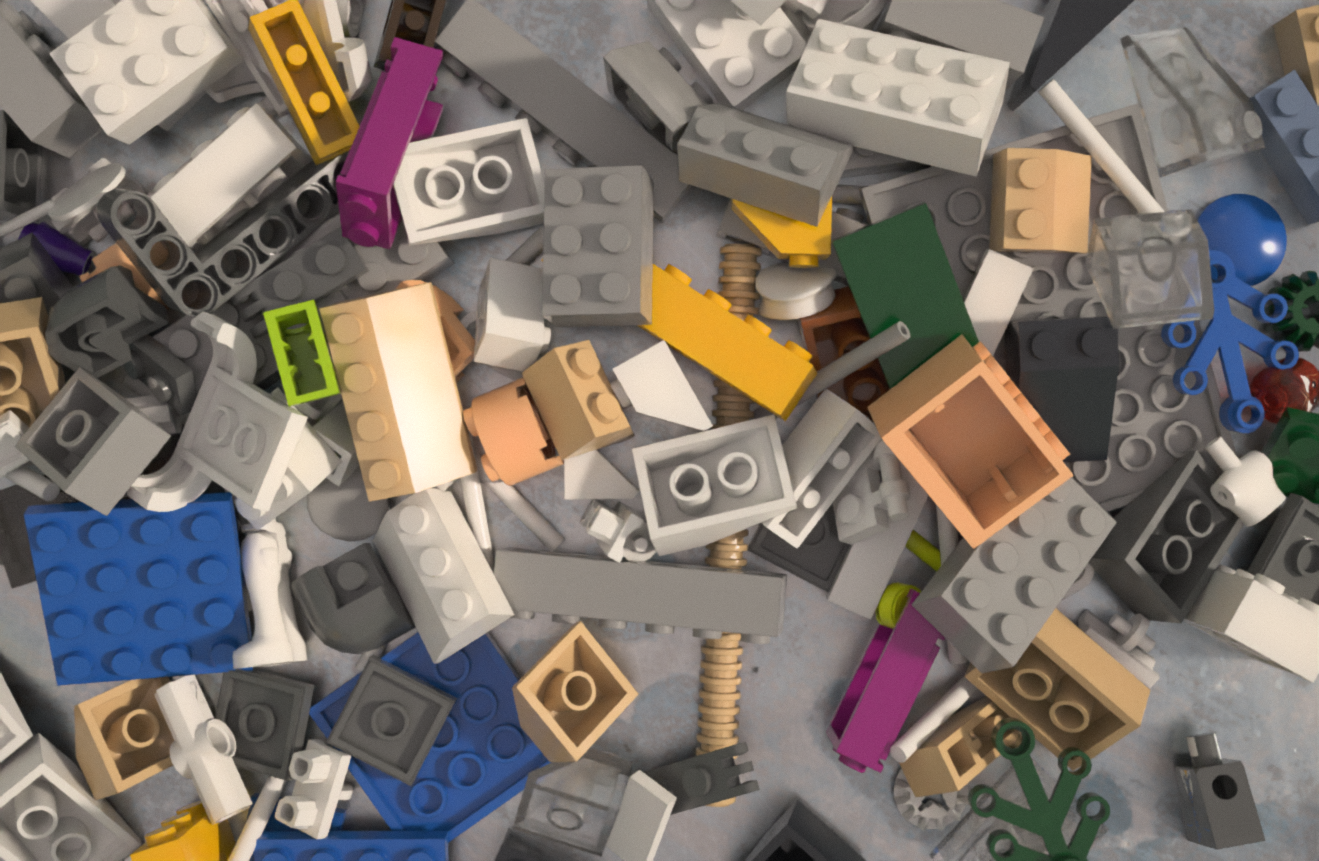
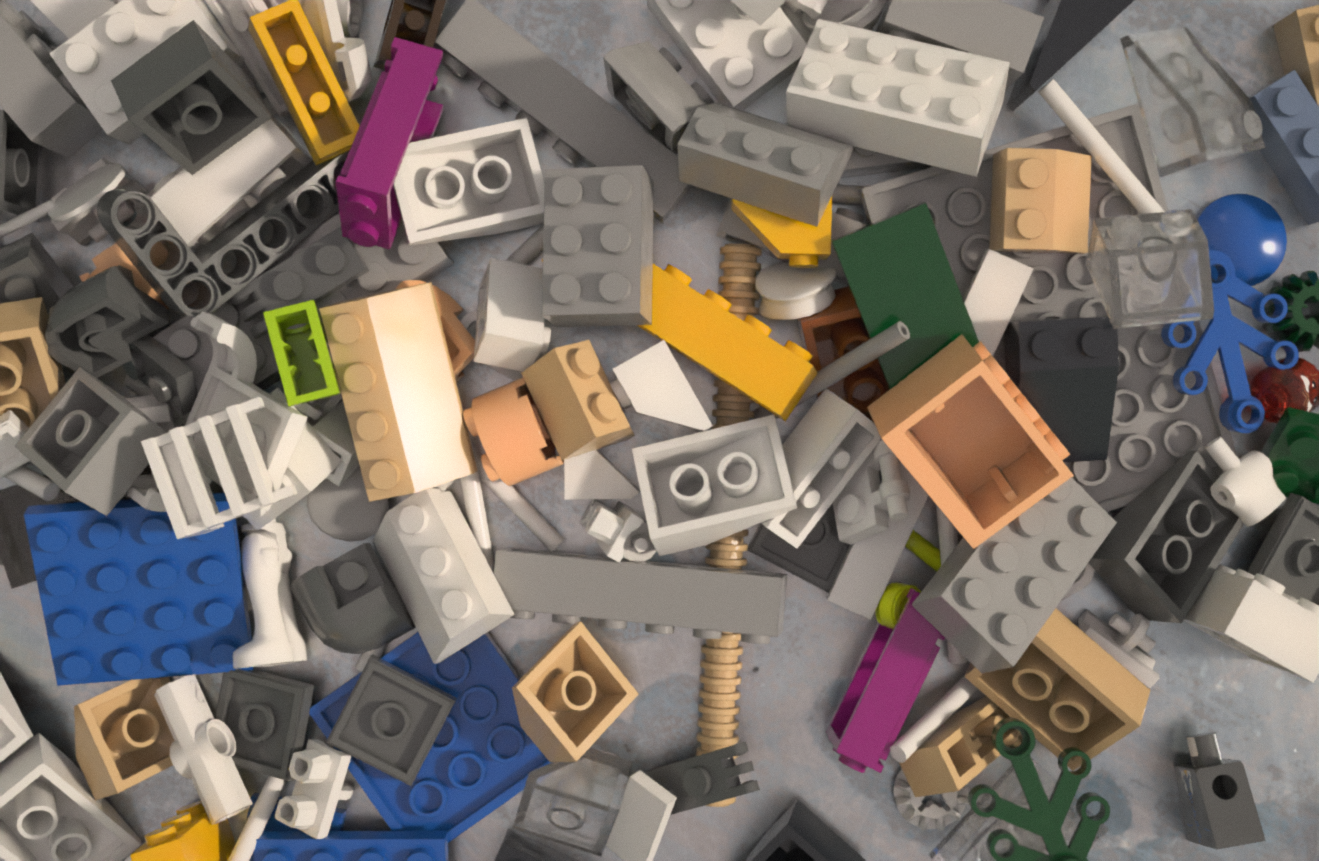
dark purple cone [18,221,94,276] -> none
none -> dark grey brick [111,20,272,175]
none -> white plate [141,397,297,539]

